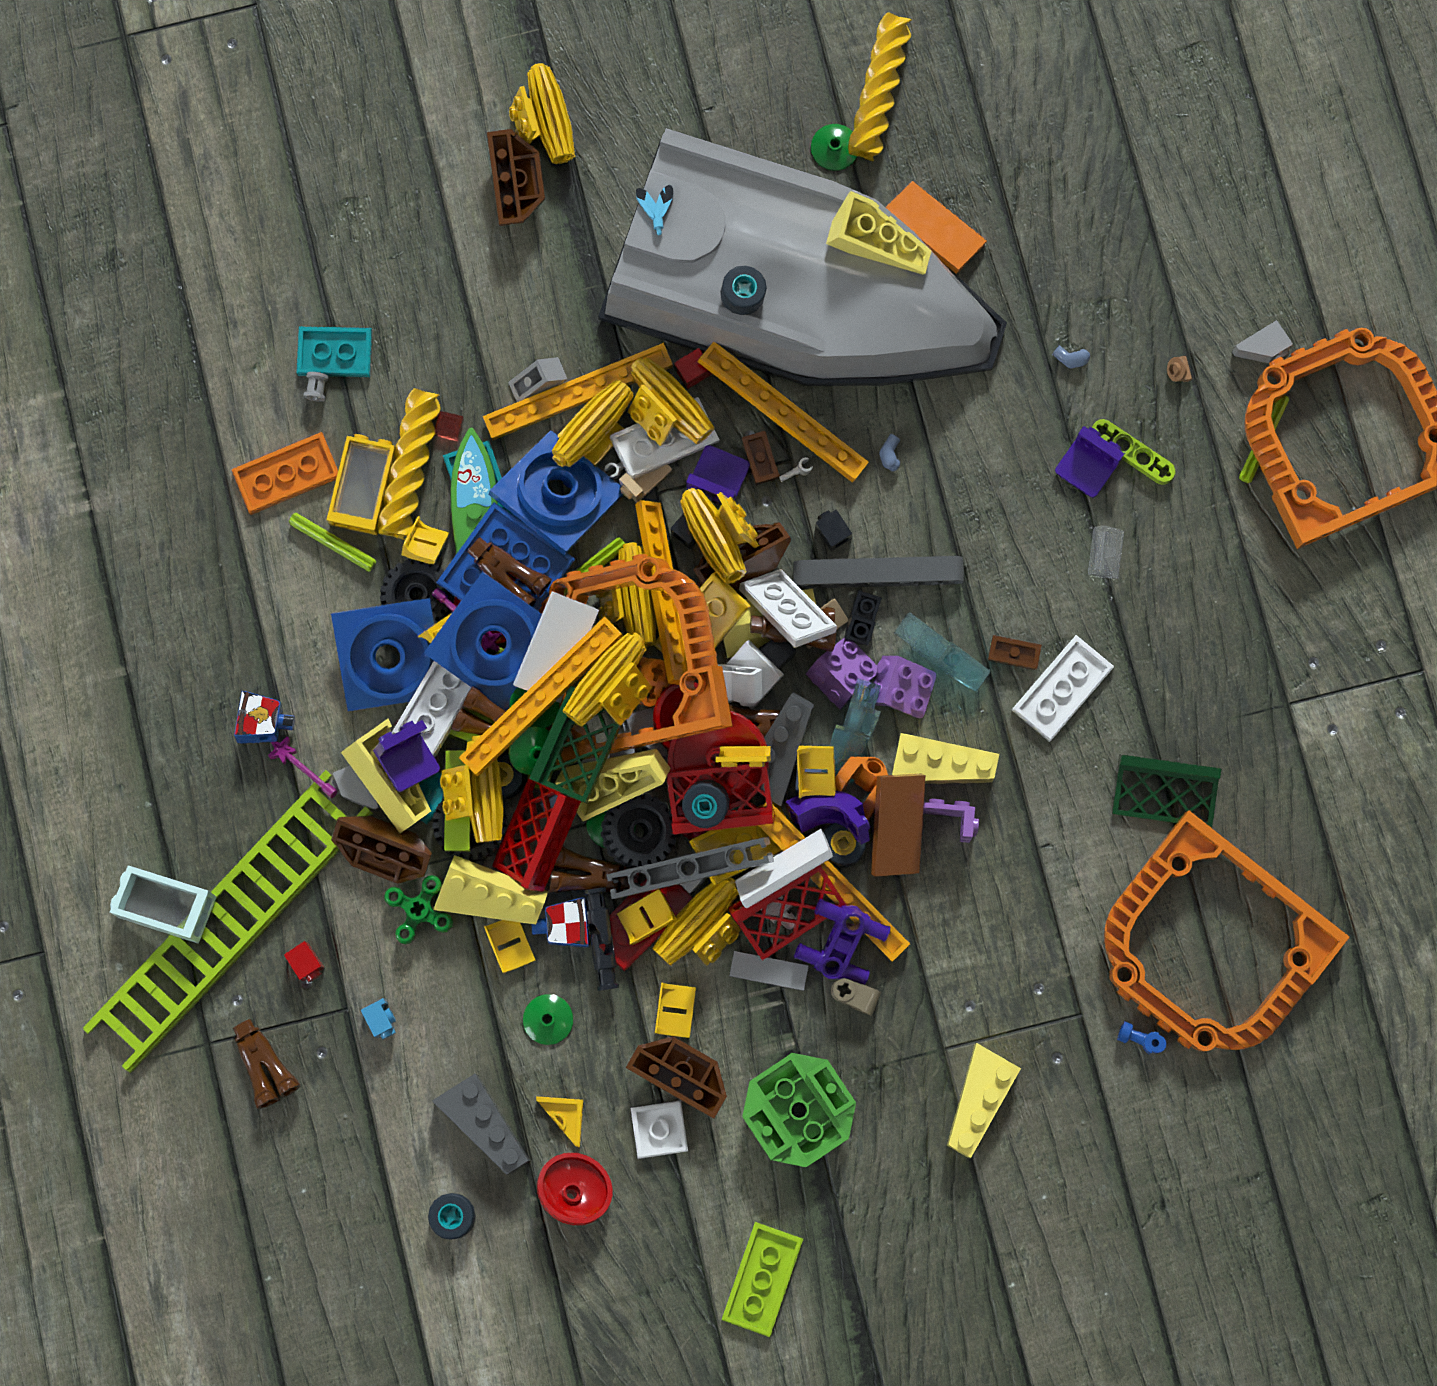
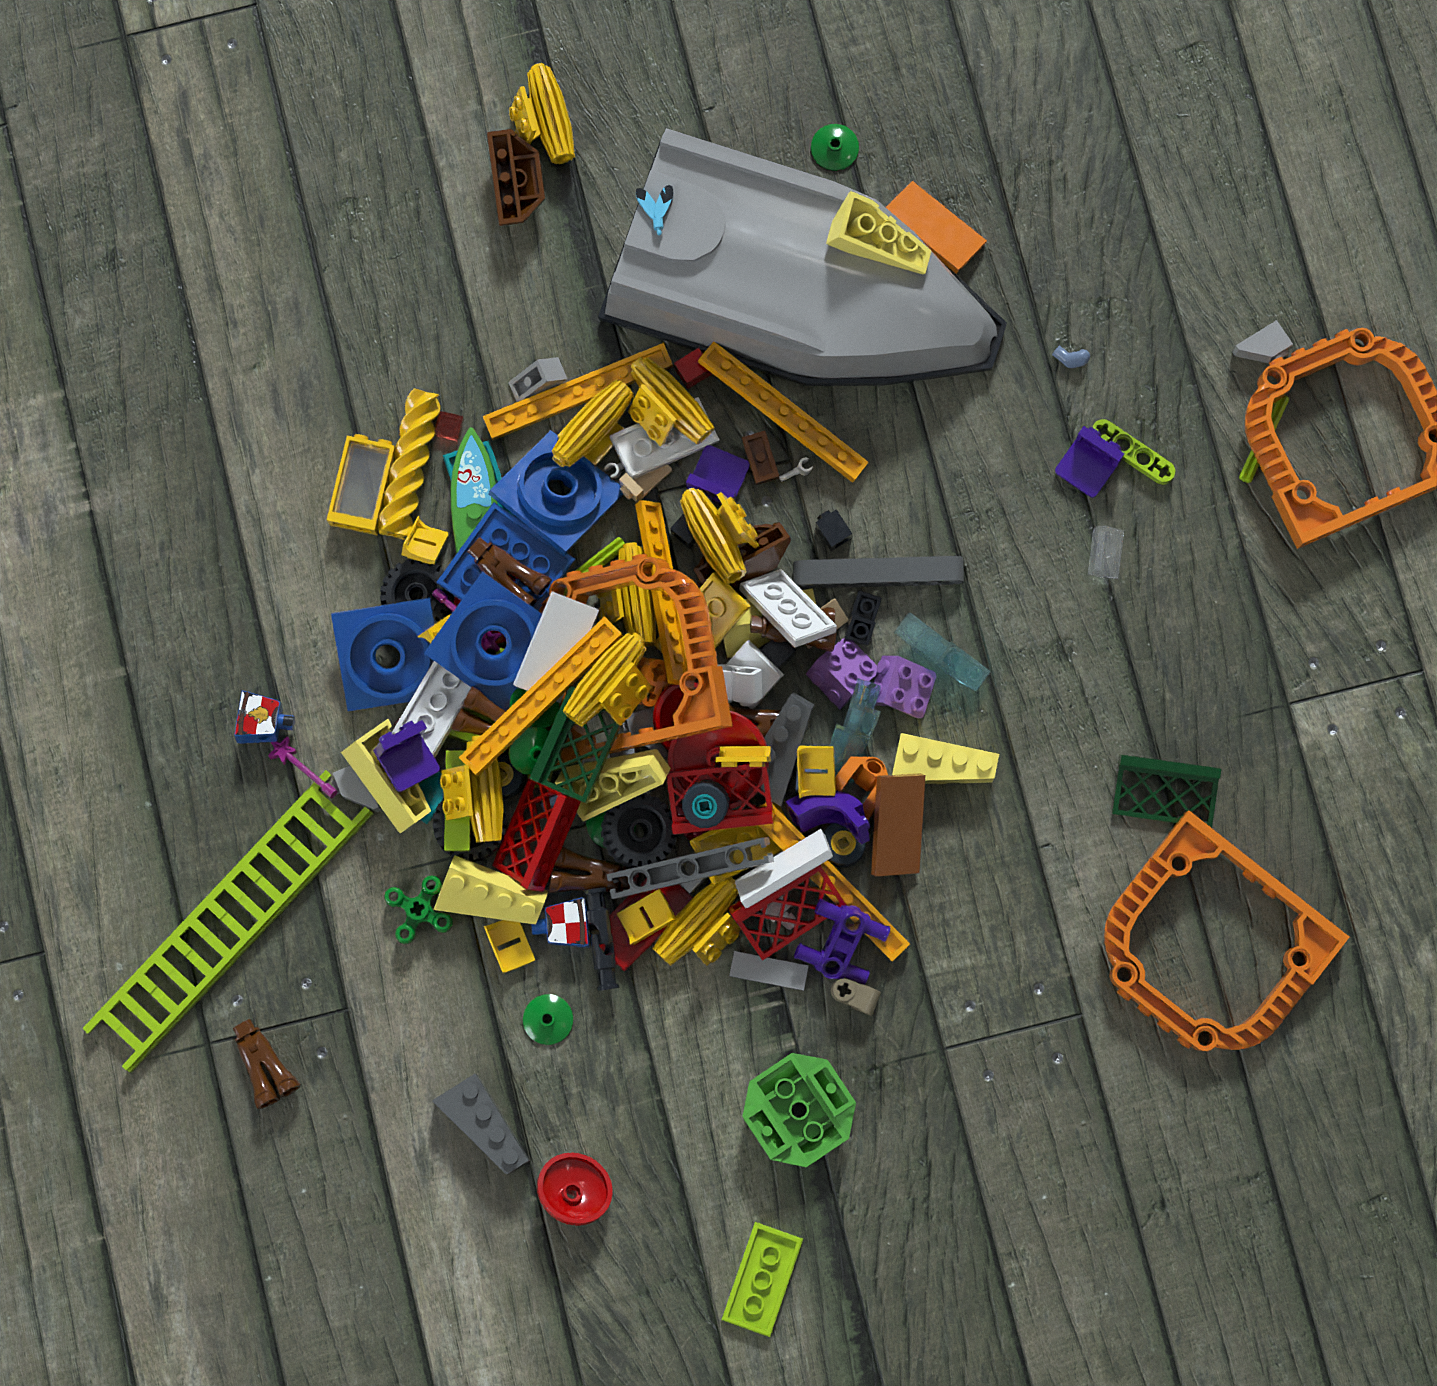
window [110,866,216,944] -> none
orange tile [231,432,338,515] -> none
red brick [284,941,324,982] -> none
lime axle [289,513,376,571] -> none
teal tile [297,326,373,377] -> none
light grey bush [303,372,329,401] -> none
reddish brown wedge [331,816,432,884] -> none
dark azure brick [361,998,396,1040] -> none
black wheel [428,1193,476,1240] -> none
yellow tile [536,1096,584,1147] -> none
reddish brown wedge [626,1036,727,1119] -> none
white tile [631,1101,688,1159] -> none
yellow piece [655,983,696,1038] -> none
black wheel [720,265,767,315] -> none
yellow piece [848,12,912,161] -> none
sand blue arm [879,434,900,471] -> none
medium lavender bracket [923,799,979,843] -> none
light yellow wedge [947,1043,1021,1158] -> none
reddish brown plate [988,635,1042,670] -> none
white tile [1012,635,1114,742] -> none
blue leg [1117,1021,1166,1054] -> none
medium nougat plate [1167,356,1192,382] -> none

